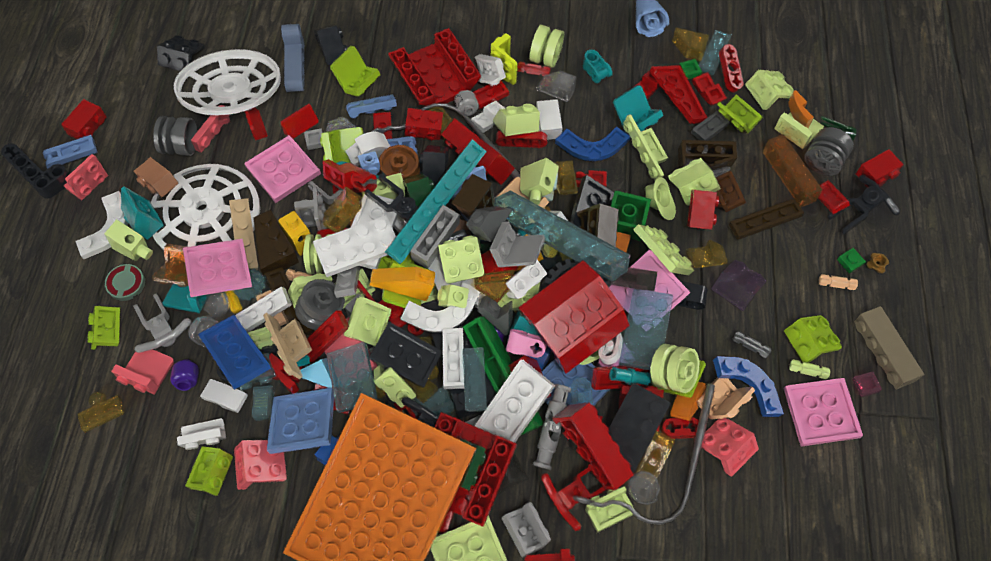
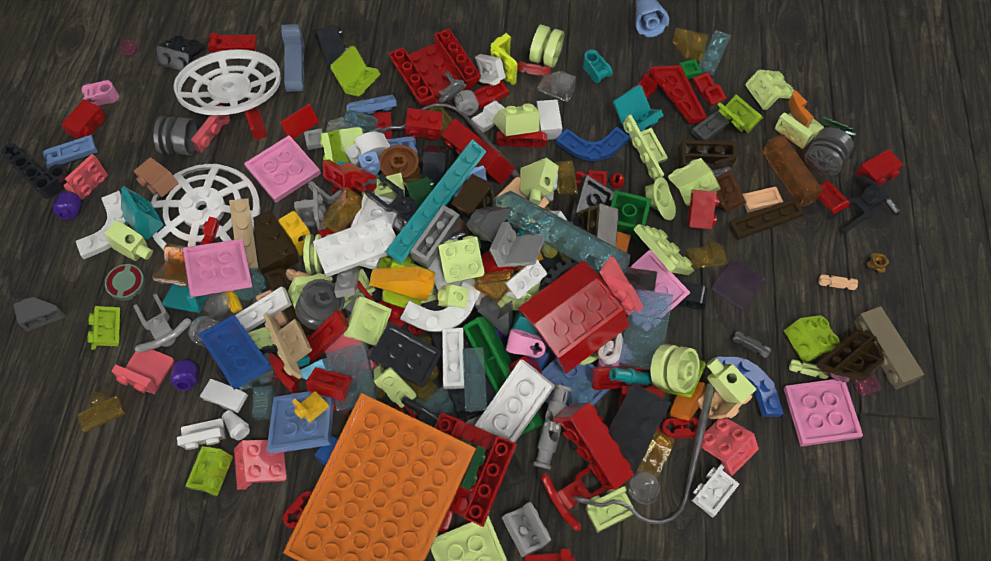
red beam [719,44,743,93] -> none
green plate [837,248,866,274] -> none
none -> dark grey slope [13,297,66,332]
none -> dark purple head [53,192,82,219]
none -> bright pink piece [82,80,119,106]
none -> clear pink plate [120,39,138,56]
none -> red plate [200,216,220,245]
none -> red plate [207,33,257,52]
none -> white cone [222,410,250,440]
none -> red beam [283,491,312,529]
none -> yellow bracket [292,391,329,423]
none -> red slope [306,367,352,401]
none -> clear light blue beam [344,110,378,132]
none -> dark grey piece [437,71,466,109]
none -> coral bracket [600,256,644,315]
none -> red hinge [610,173,625,189]
none -> white bracket [692,465,739,517]
none -> yellowish green torso [706,357,756,404]
none -> light nougat tile [743,187,783,212]
none -> dark brown wedge [816,330,885,383]

